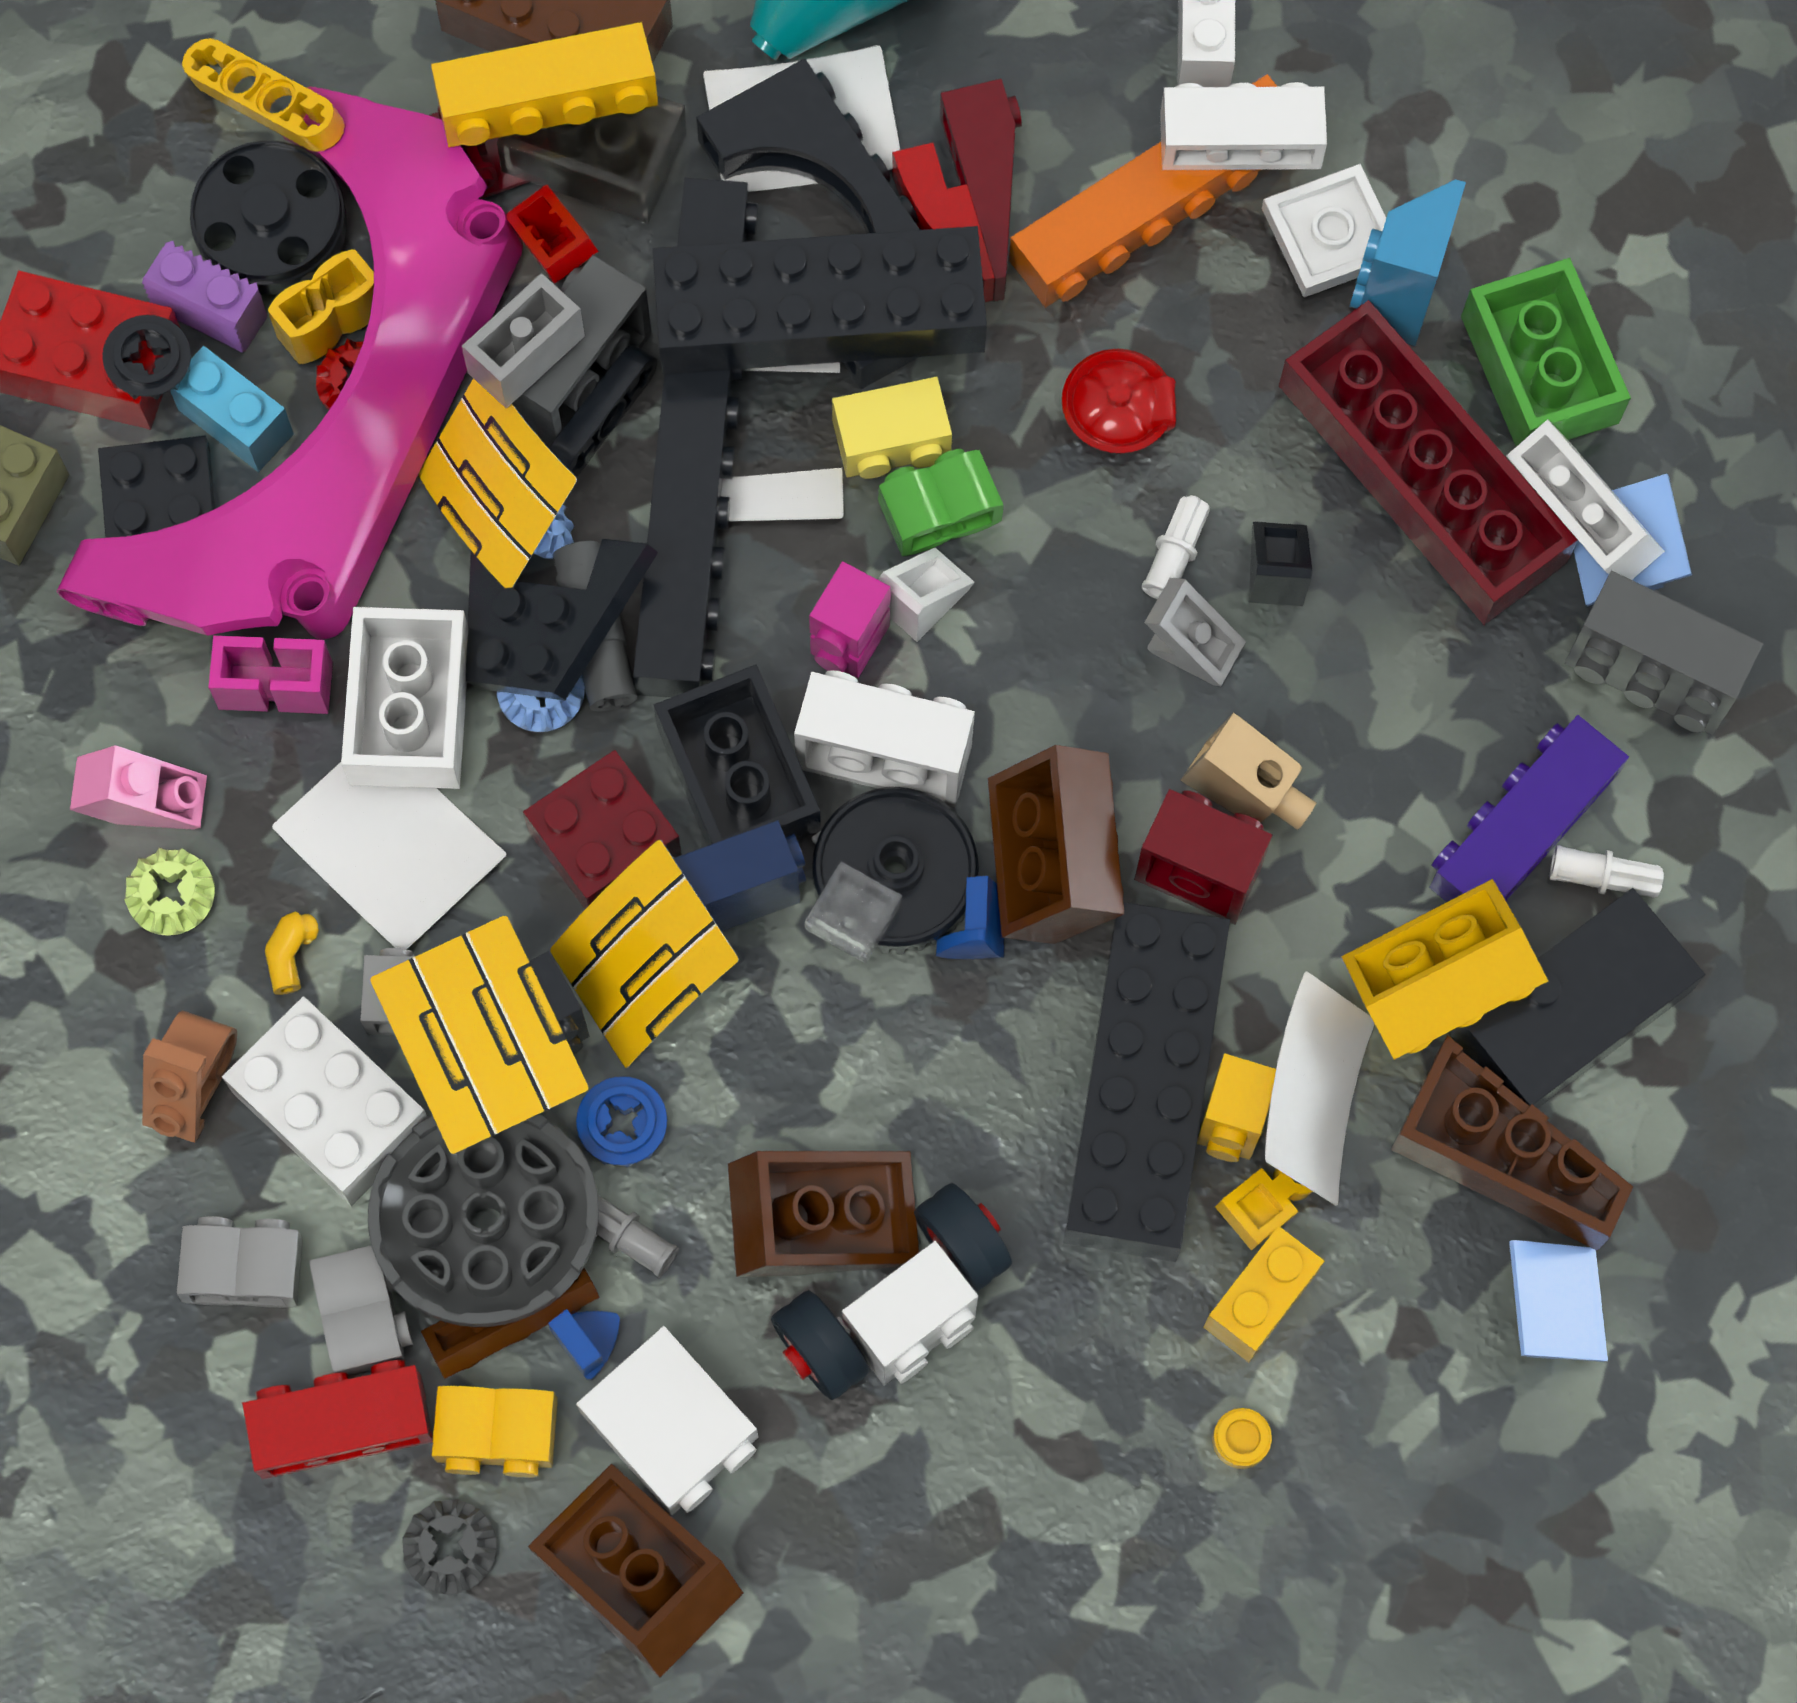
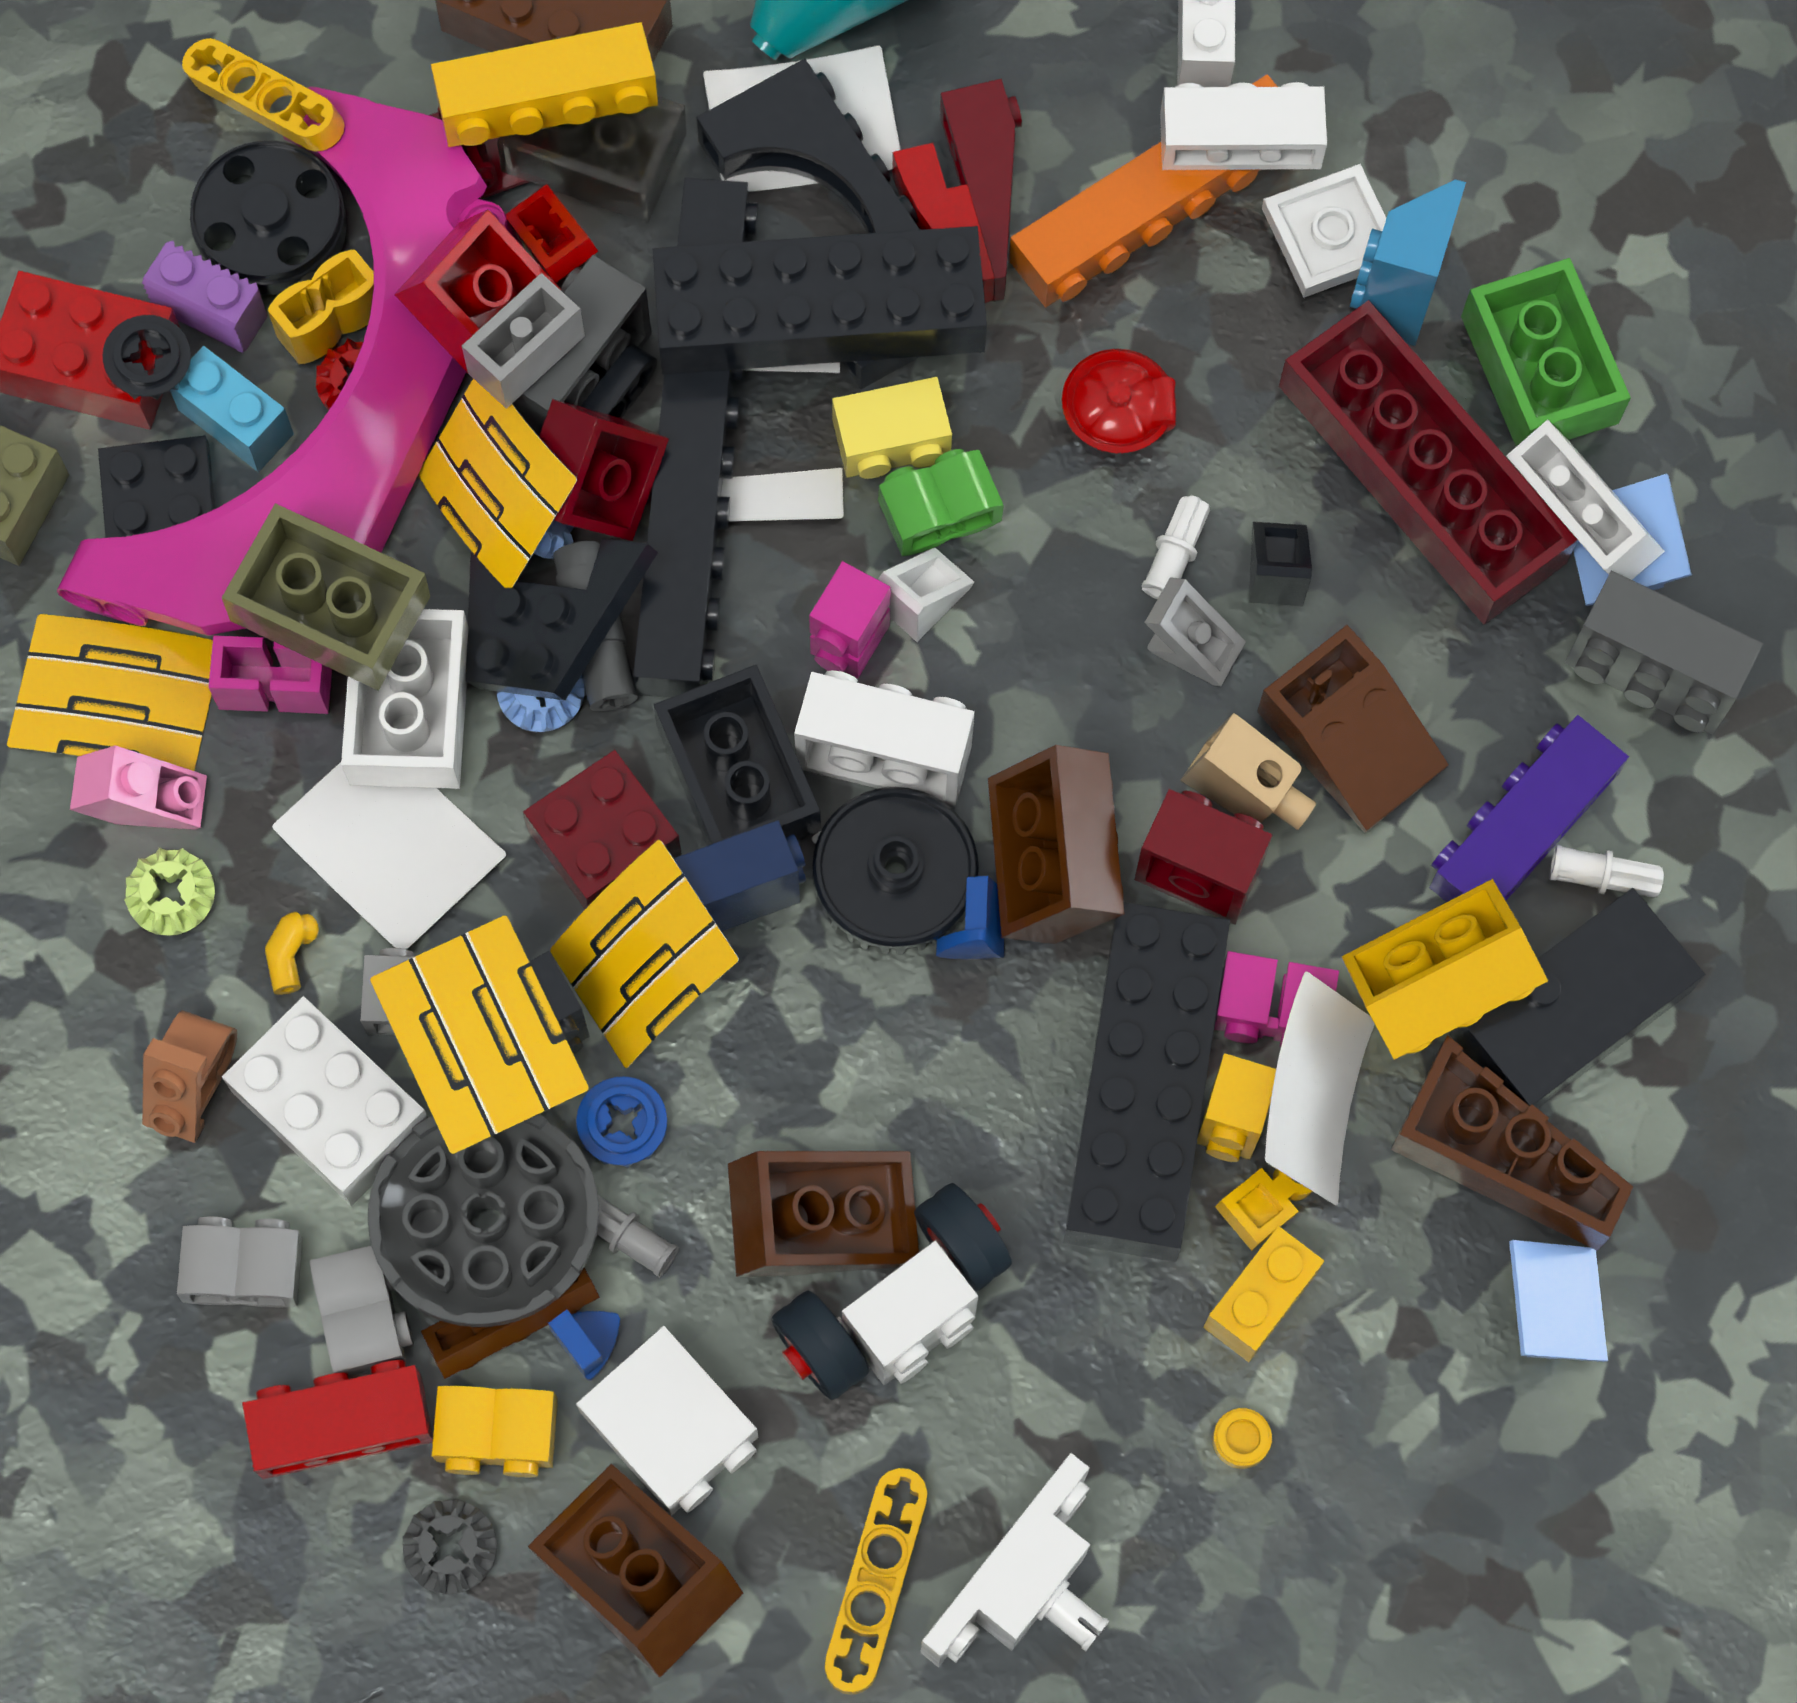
clear piece [805,862,902,963] -> none
none -> yellow sticker [7,614,213,771]
none -> olive brick [222,503,430,691]
none -> red brick [394,209,561,373]
none -> dark red brick [539,399,669,541]
none -> yellow beam [825,1468,927,1695]
none -> white brick [920,1453,1109,1668]
none -> dark pink piece [1214,951,1339,1047]
none -> reddish brown slope [1257,625,1449,833]

